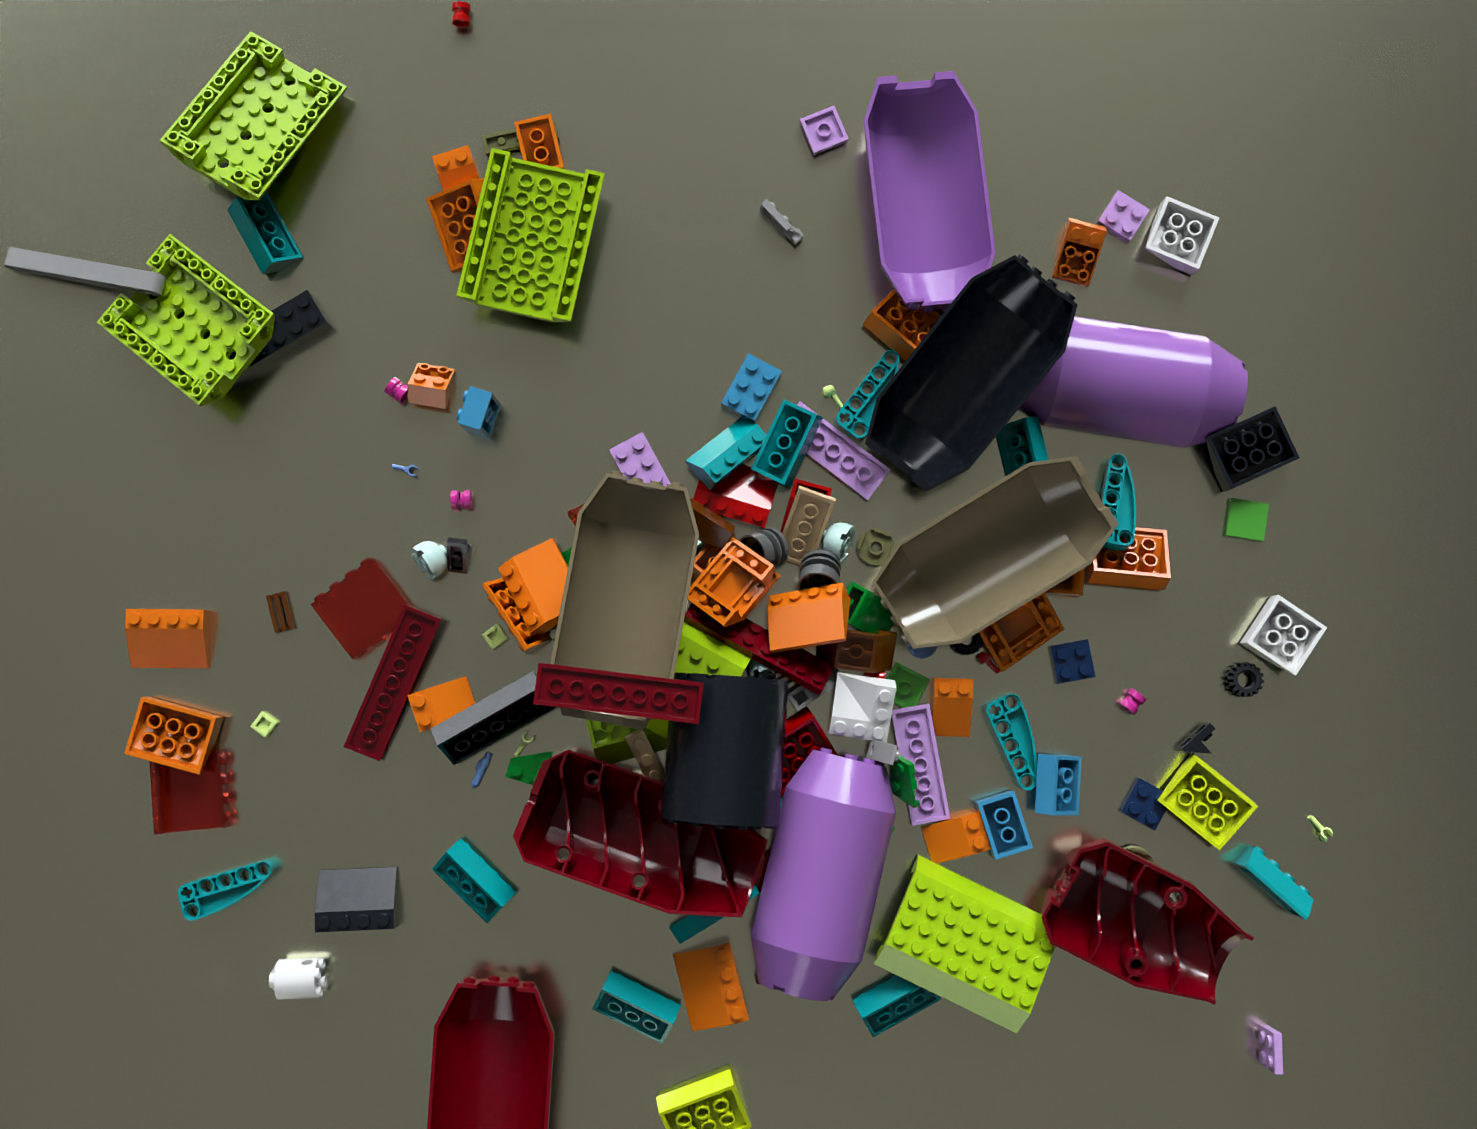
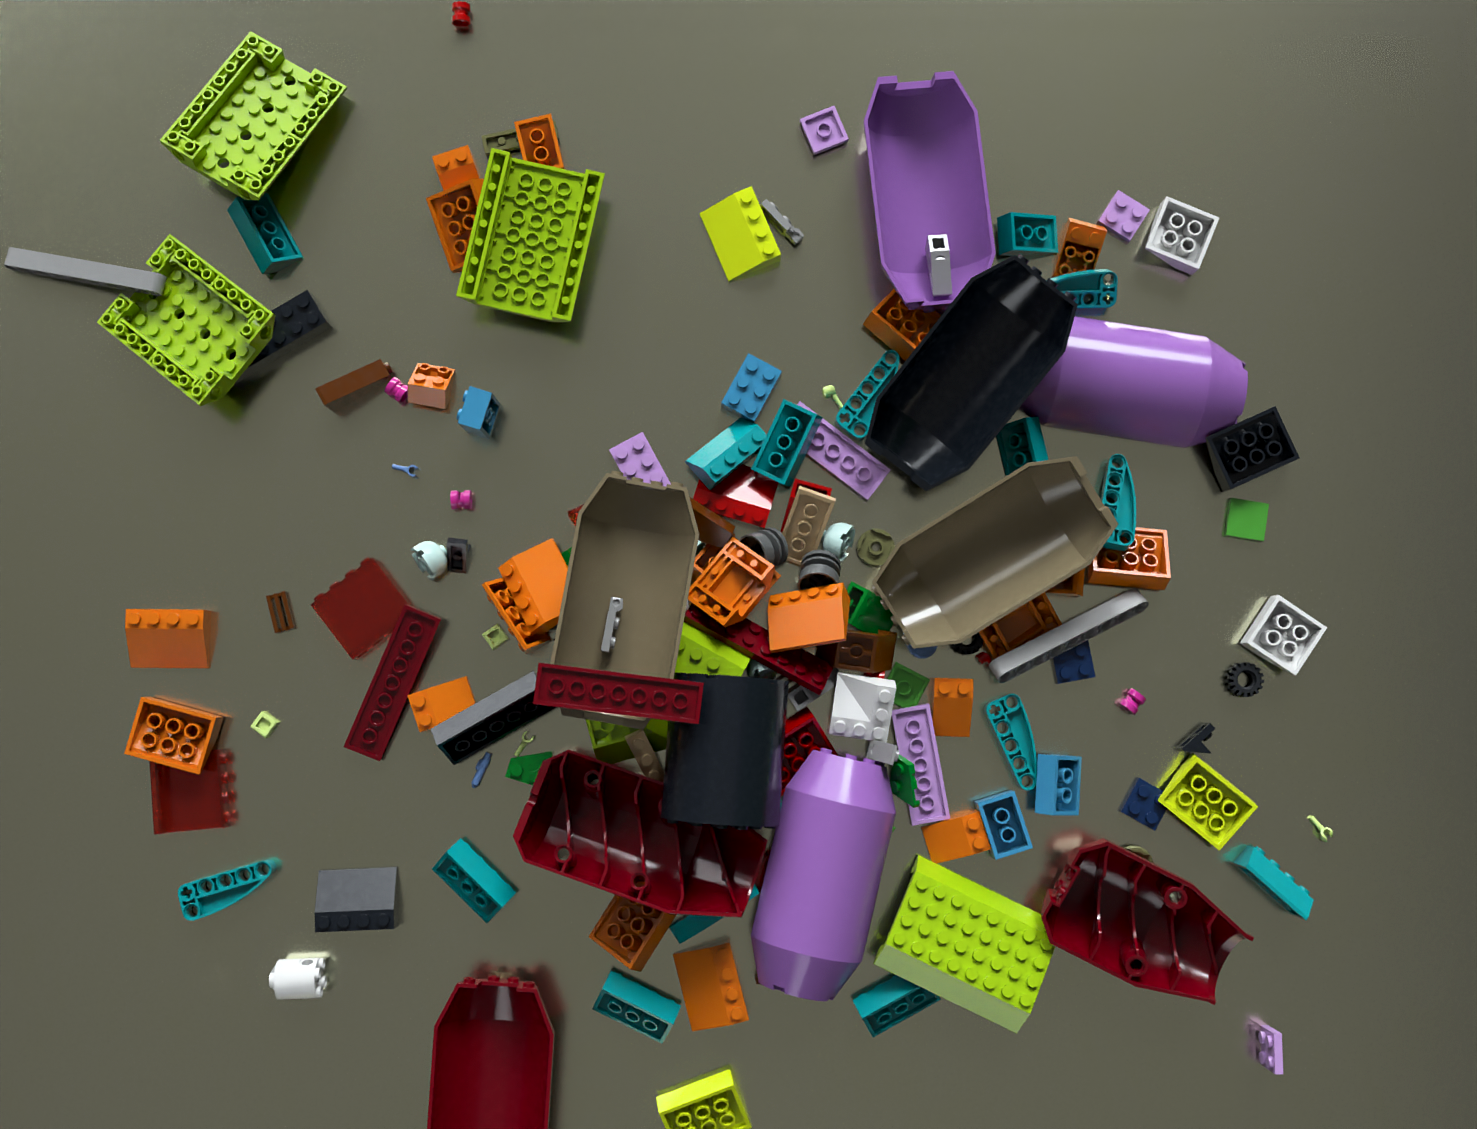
none -> reddish brown slope [315,359,393,412]
none -> orange slope [589,881,677,972]
none -> light grey hinge [601,597,623,653]
none -> neon yellow slope [700,186,781,282]
none -> light grey slope [925,234,952,297]
none -> light grey beam [989,588,1149,683]
none -> teal slope [997,212,1058,256]
none -> teal beam [1046,269,1118,308]

